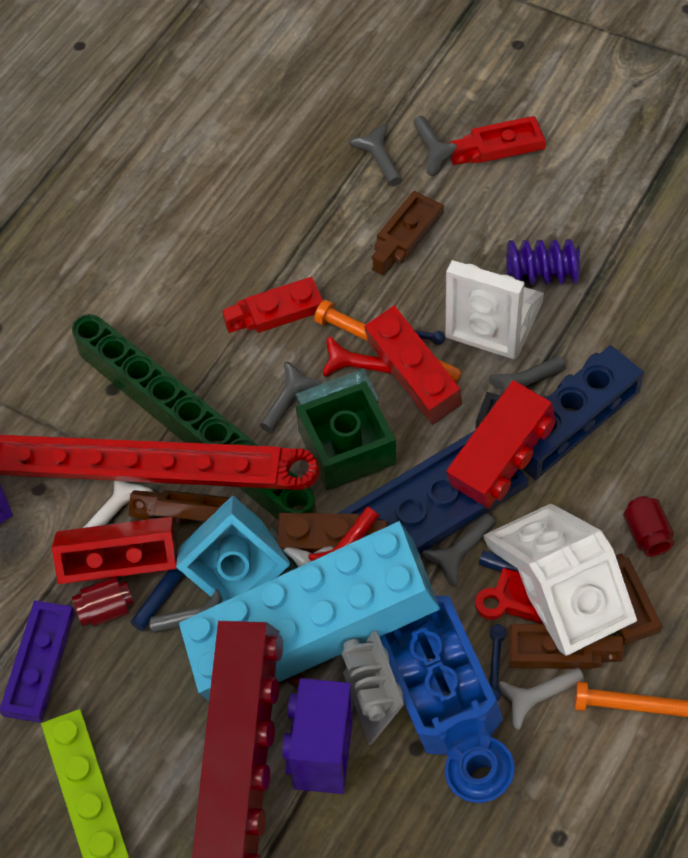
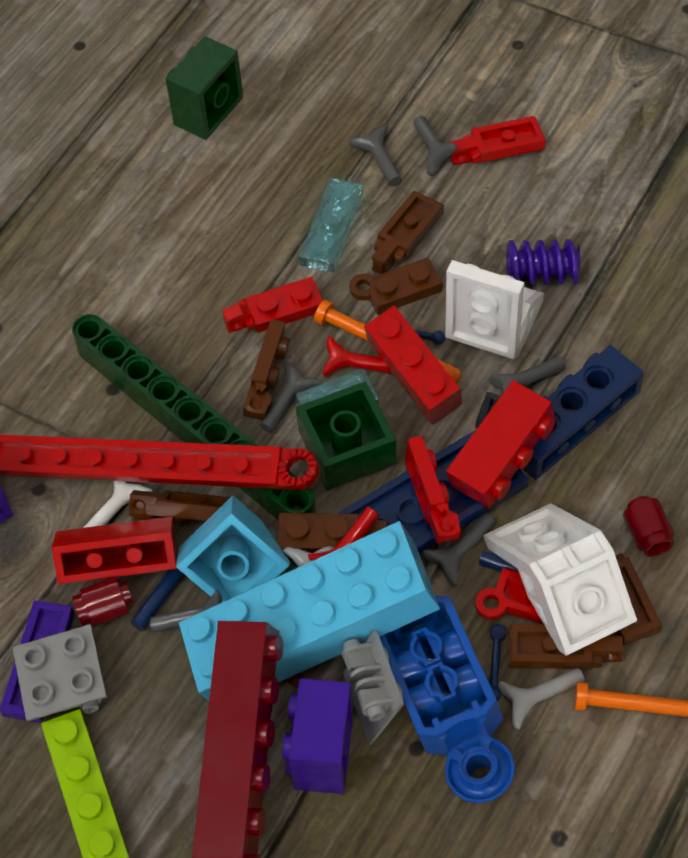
none -> light grey hinge [12,624,107,721]
none -> dark green brick [165,36,243,140]
none -> reddish brown hinge [243,319,290,420]
none -> clear light blue plate [299,178,363,272]
none -> reddish brown hinge [349,257,443,315]
none -> red hinge [404,436,461,544]

